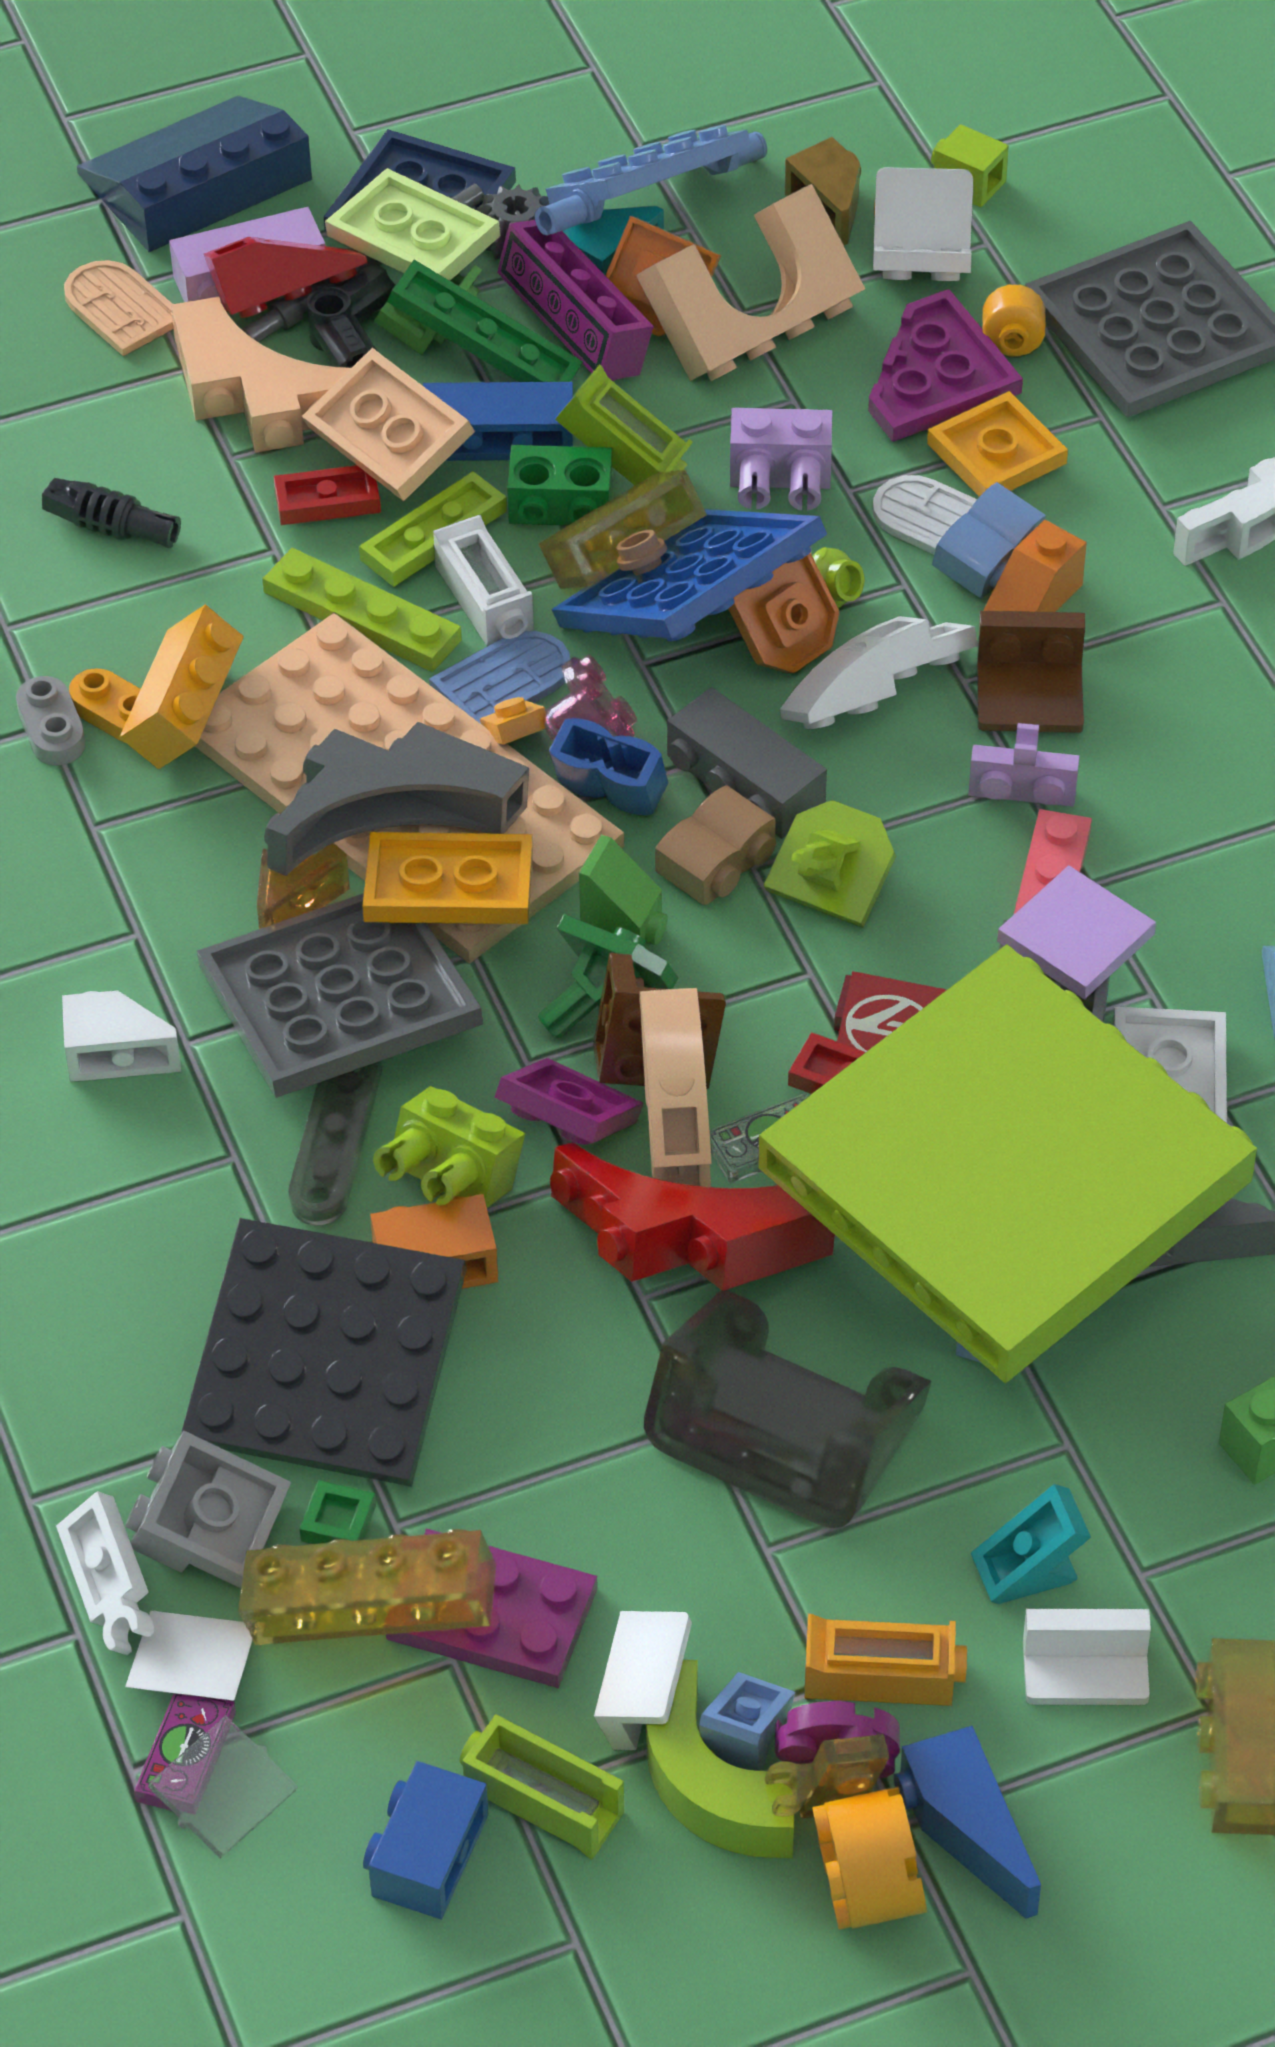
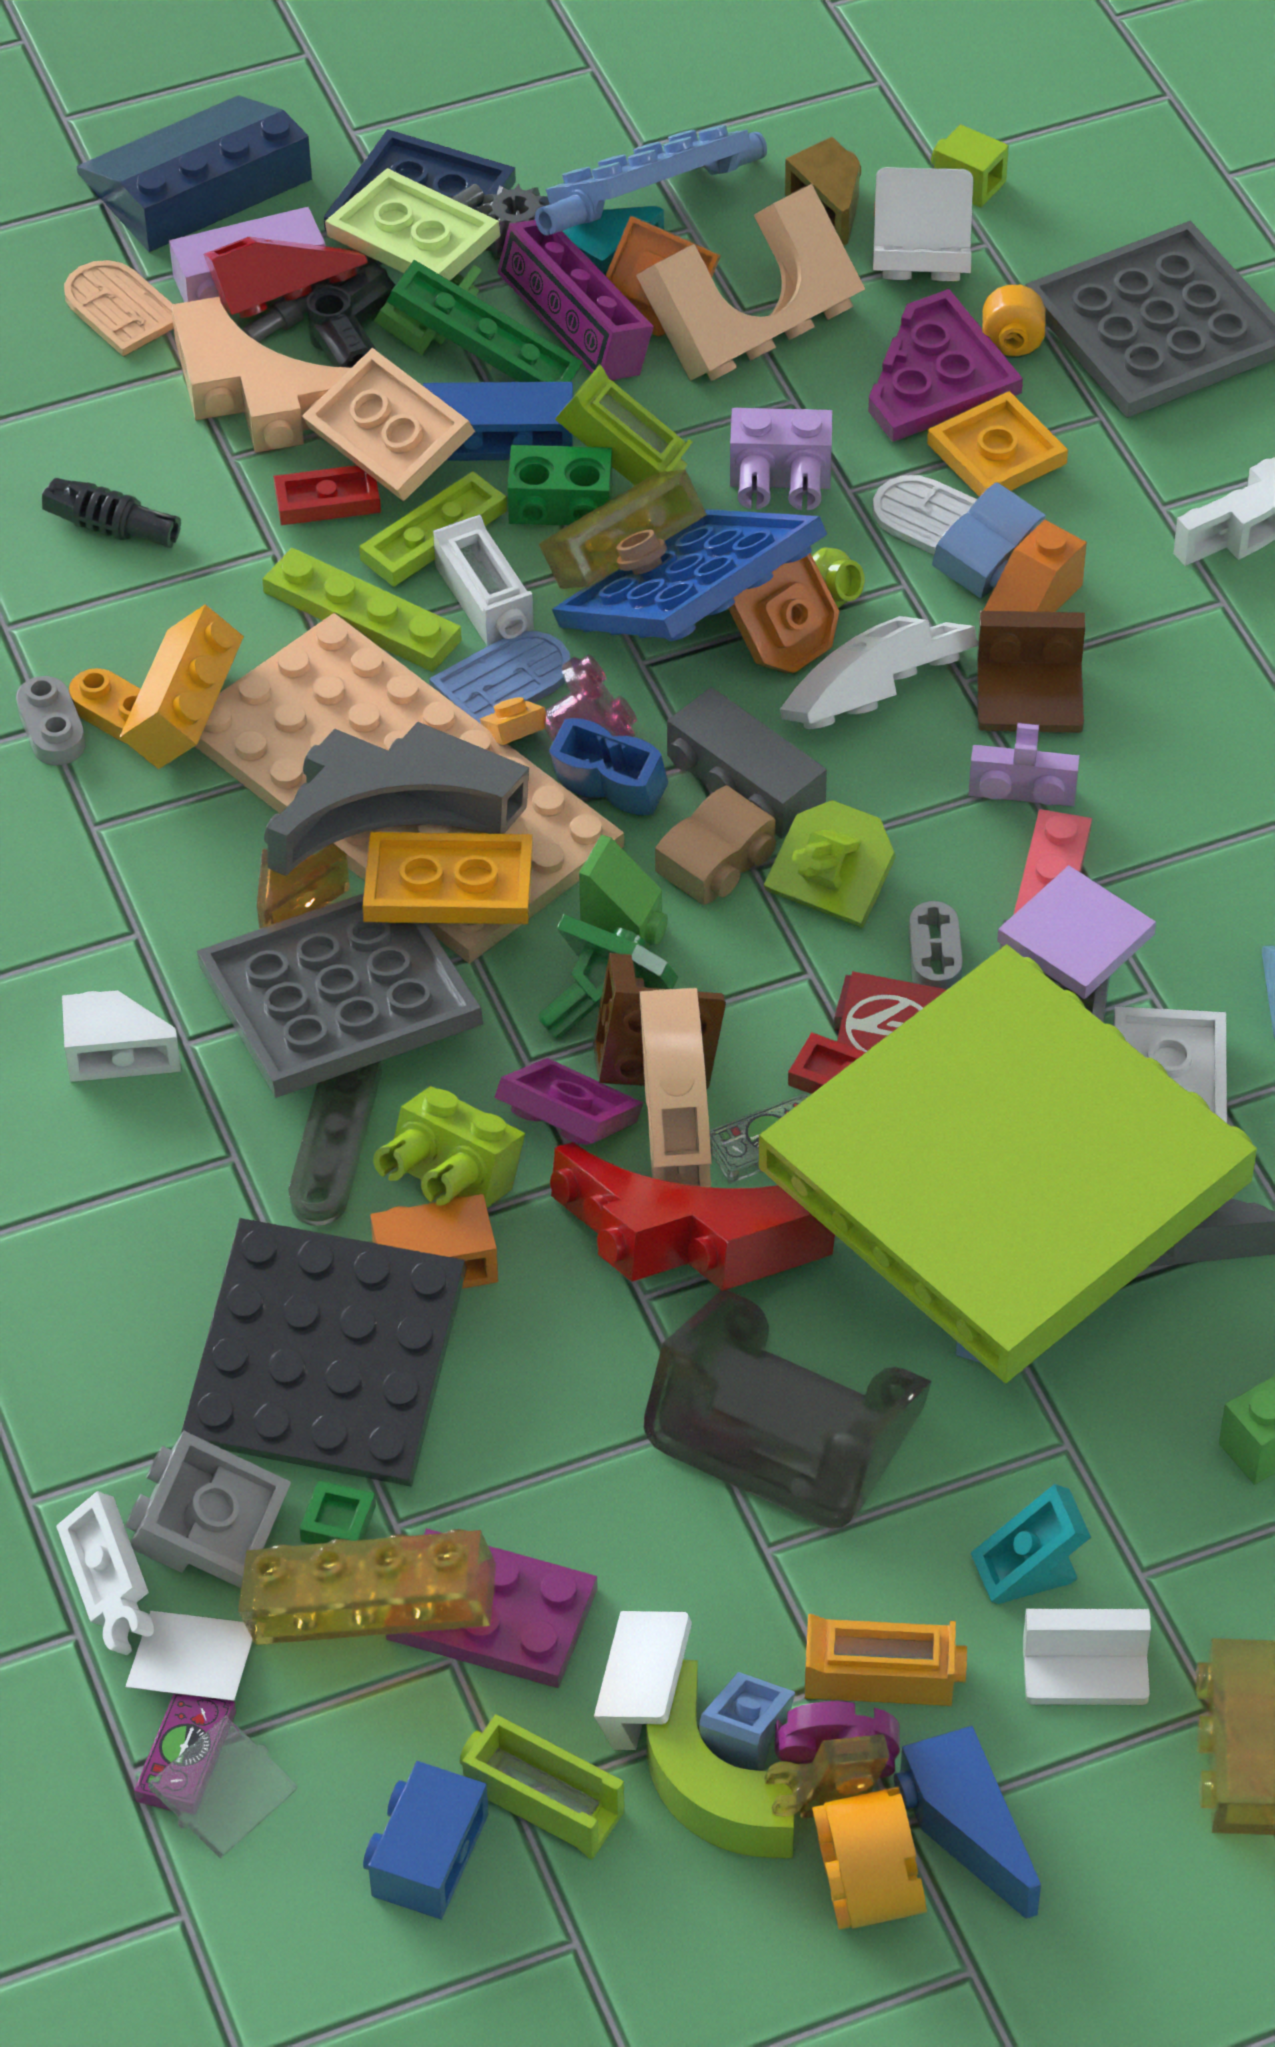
none -> light grey beam [908,901,963,989]

